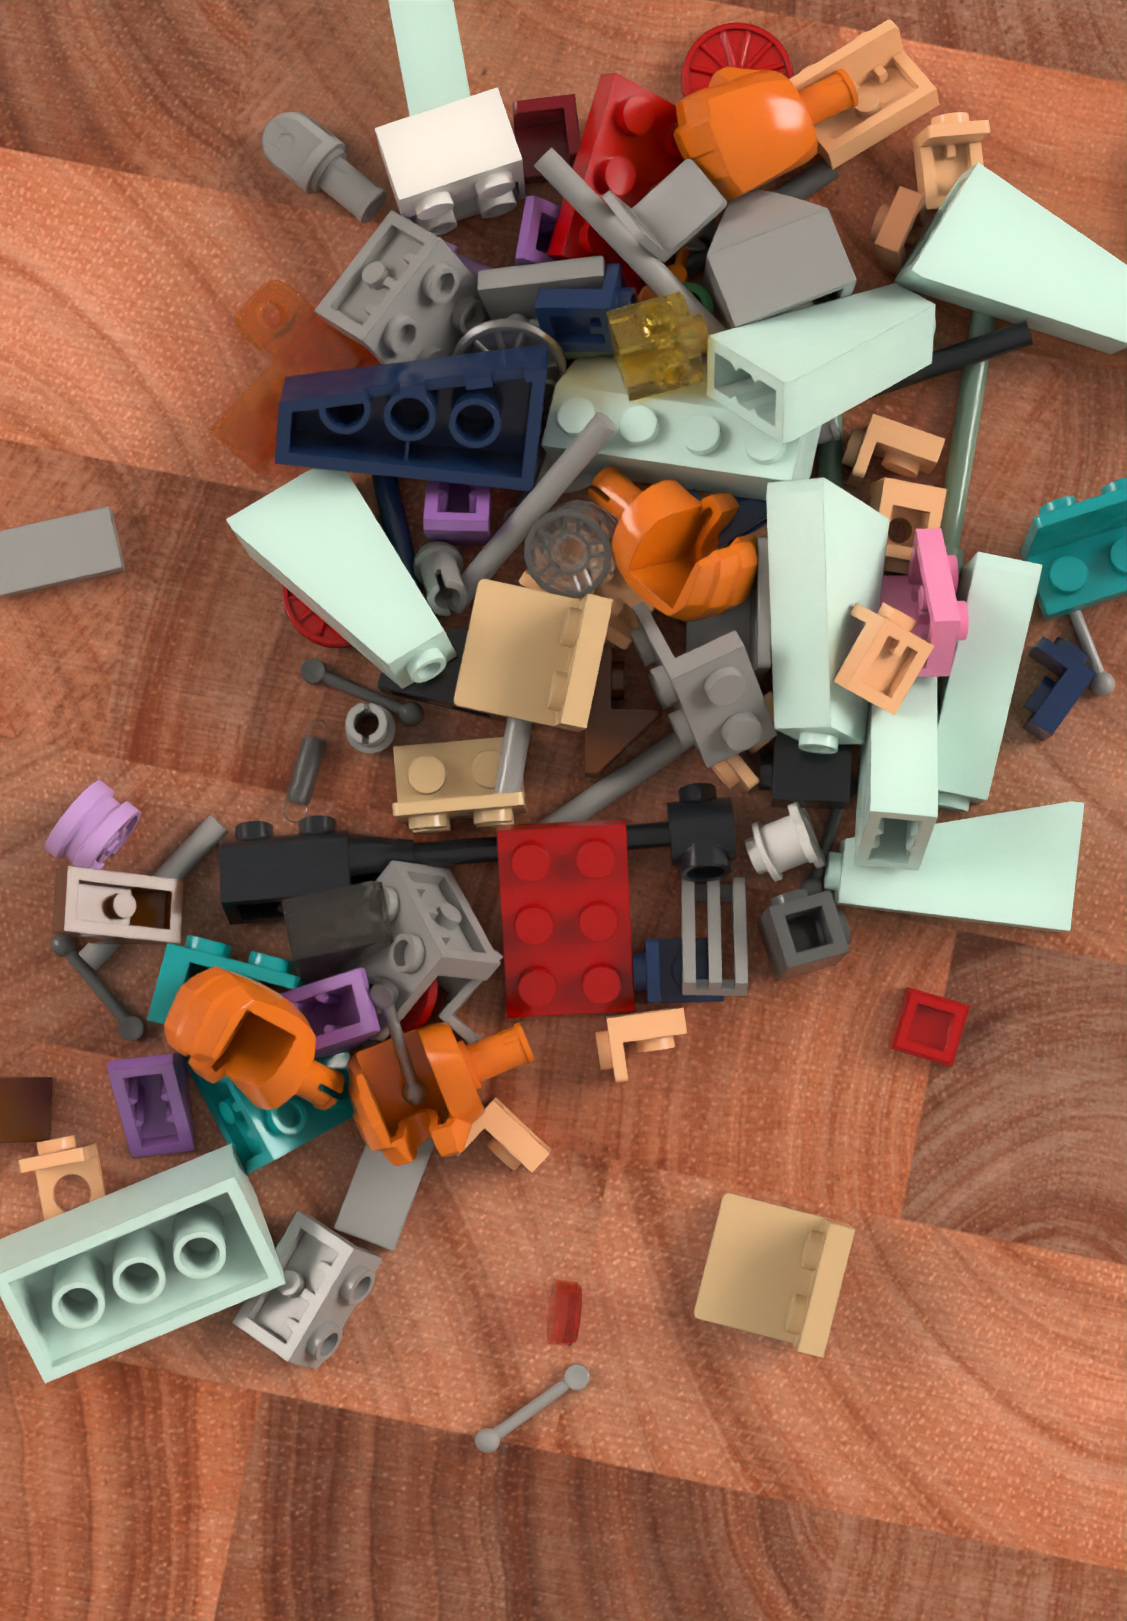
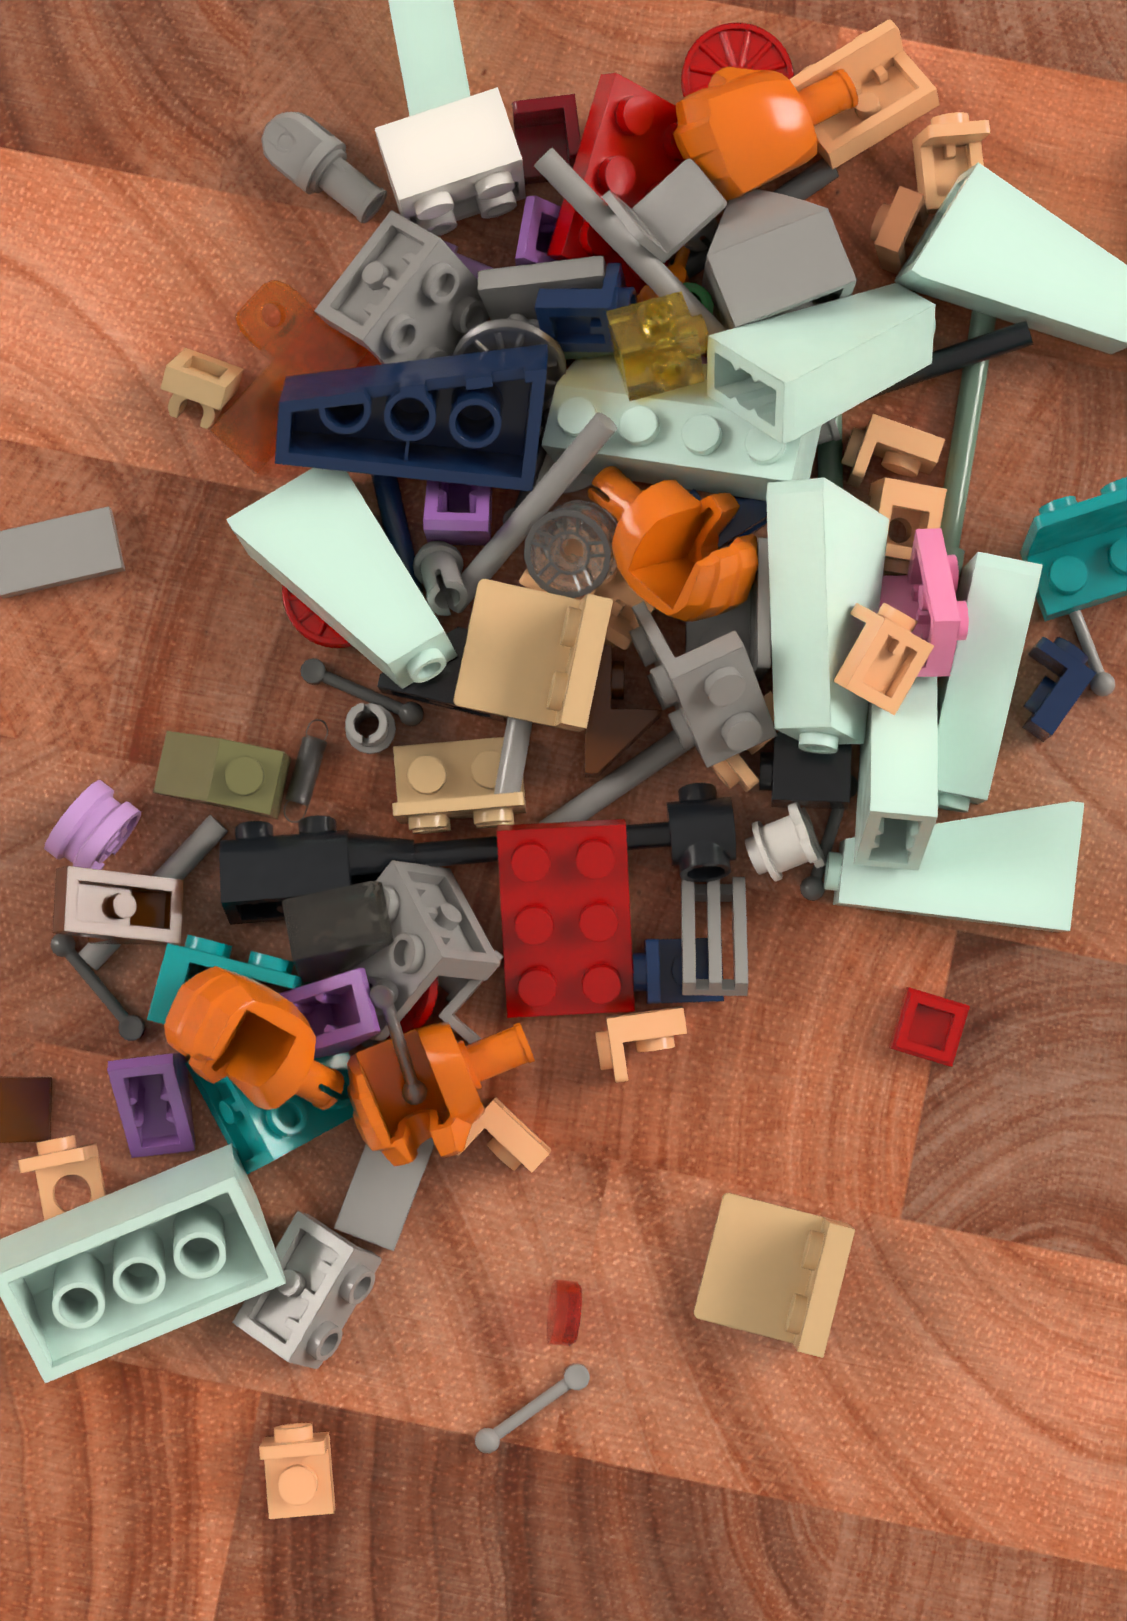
dark grey brick [757,889,851,982] -> none
none -> olive slope [153,731,291,819]
none -> tan tile [160,348,244,429]
none -> light nougat bracket [259,1423,336,1519]

